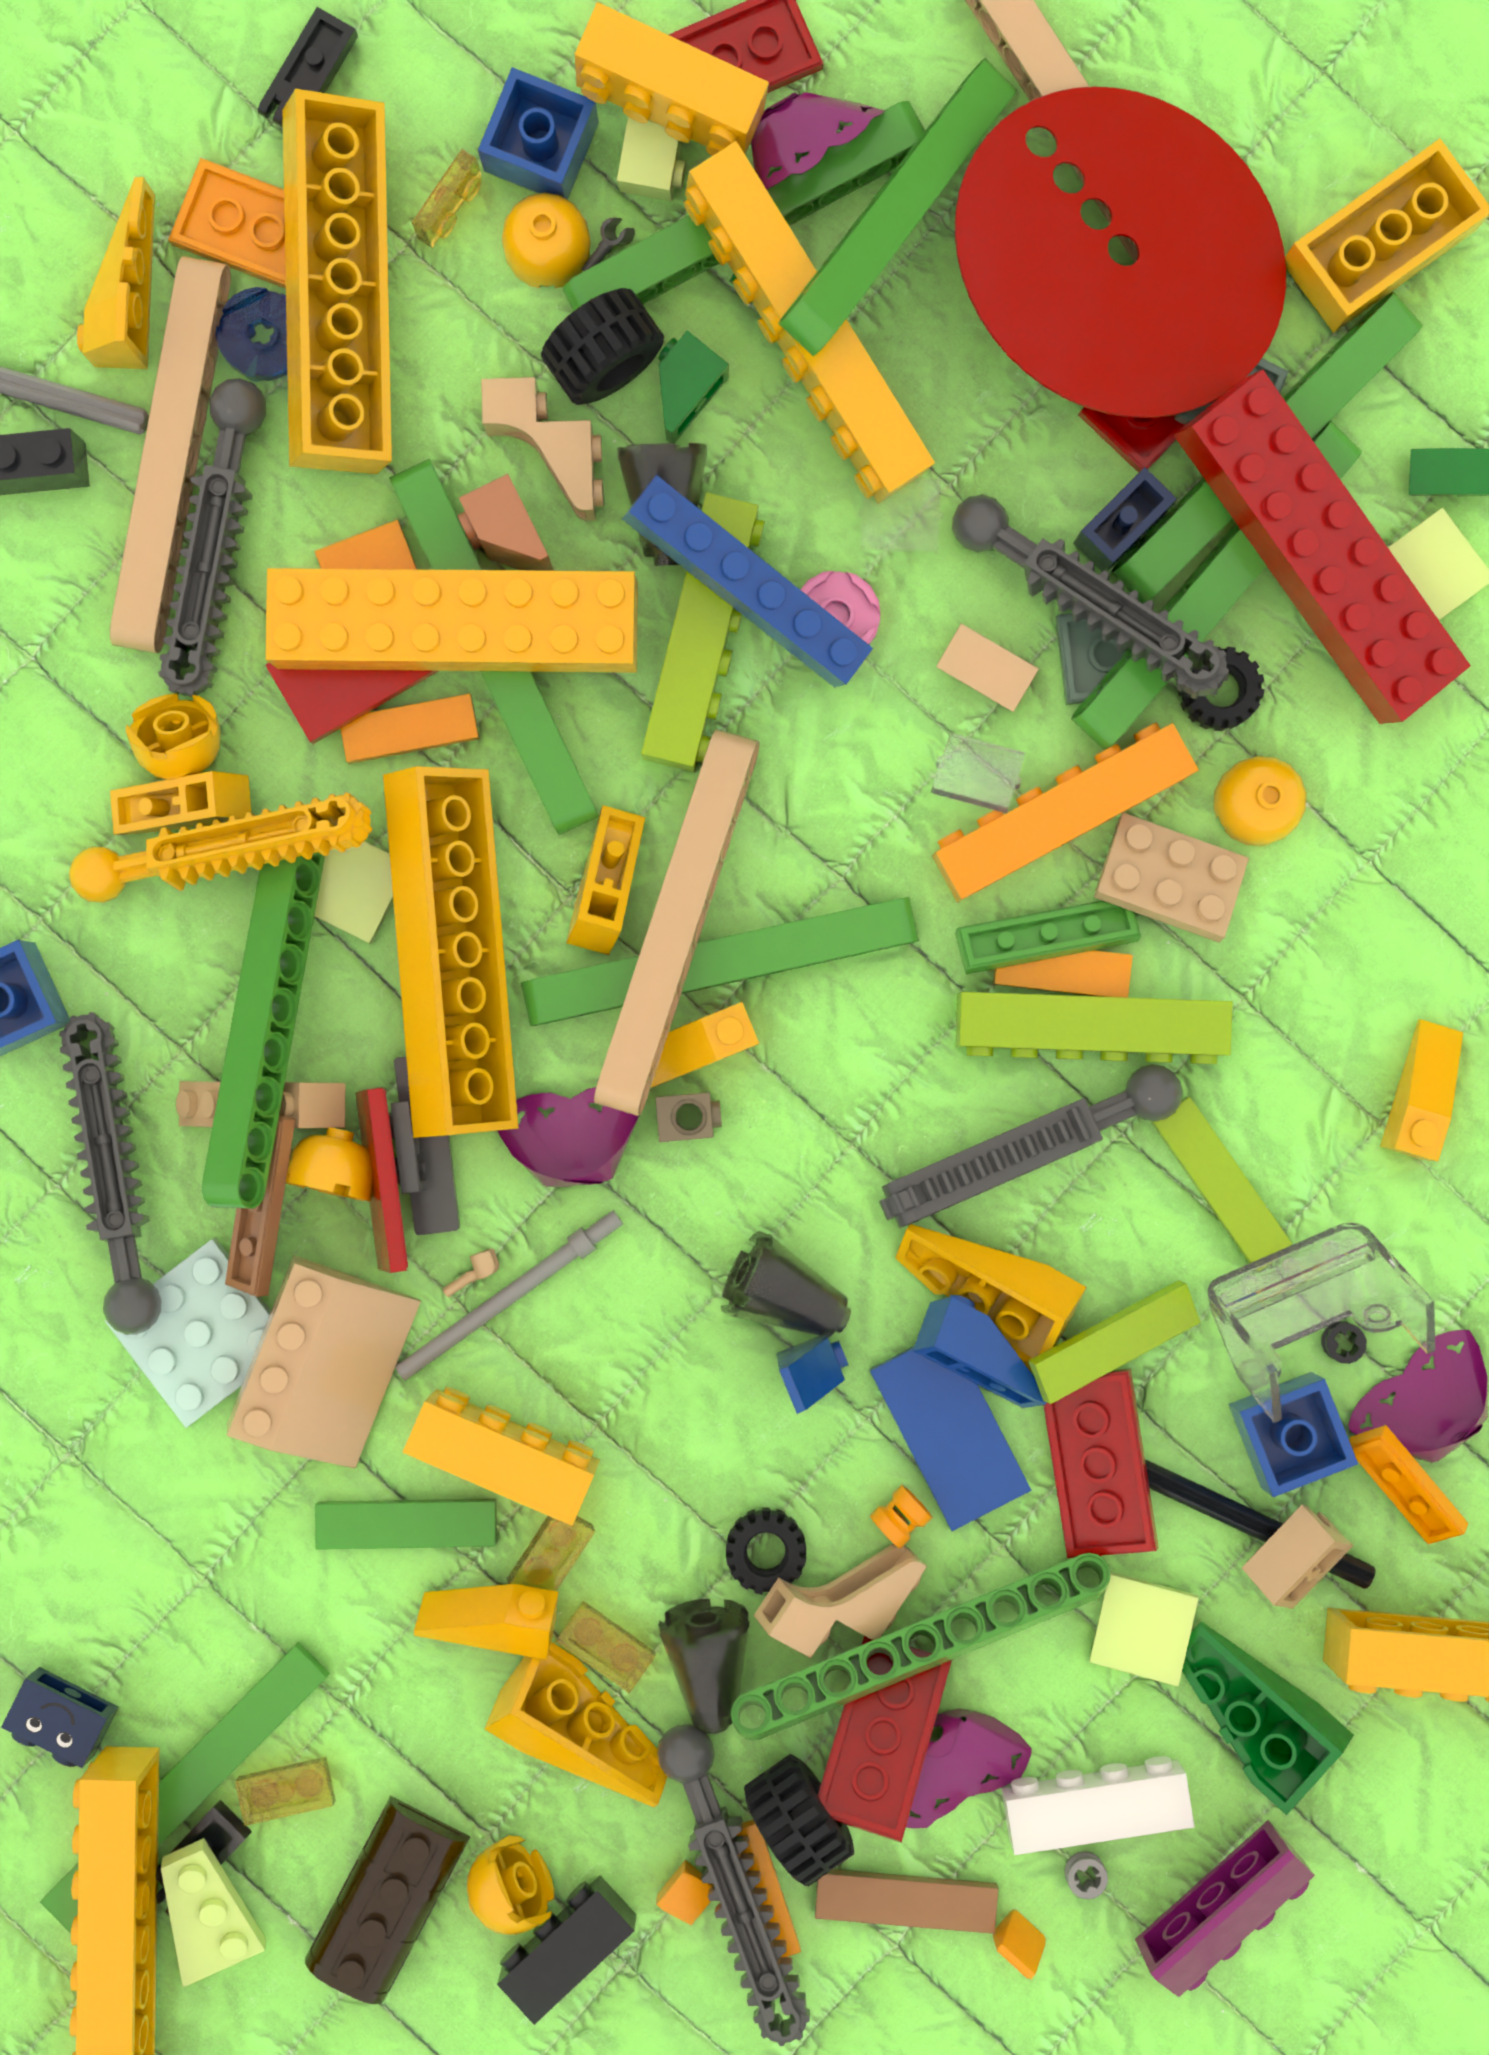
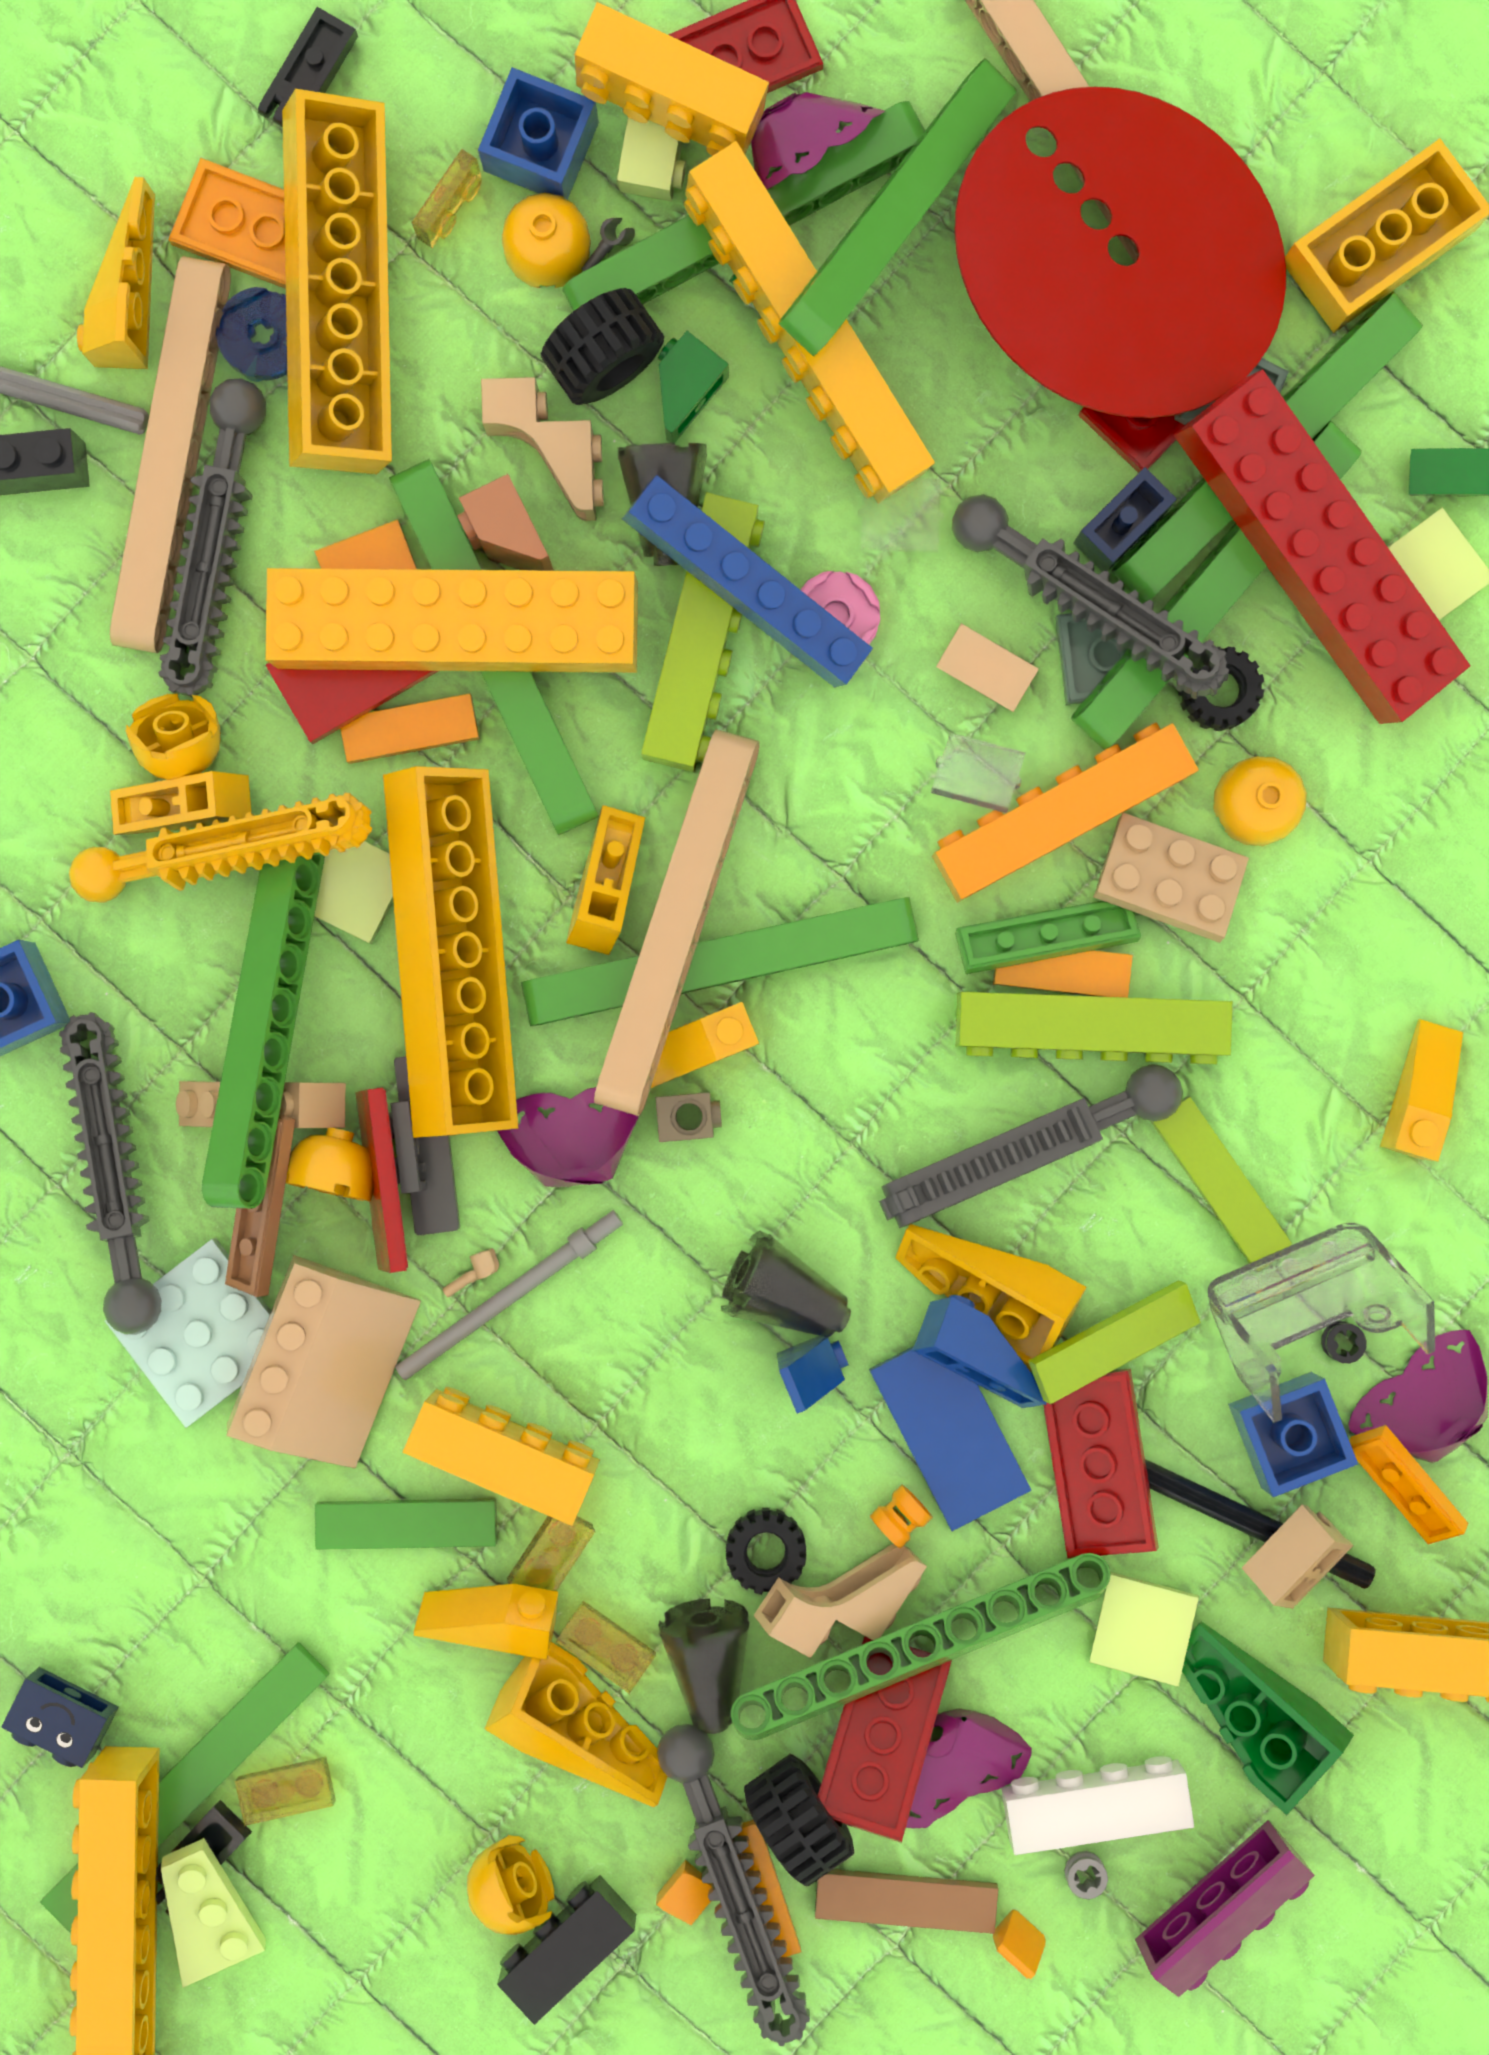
dark brown container [305,1795,470,2004] -> none

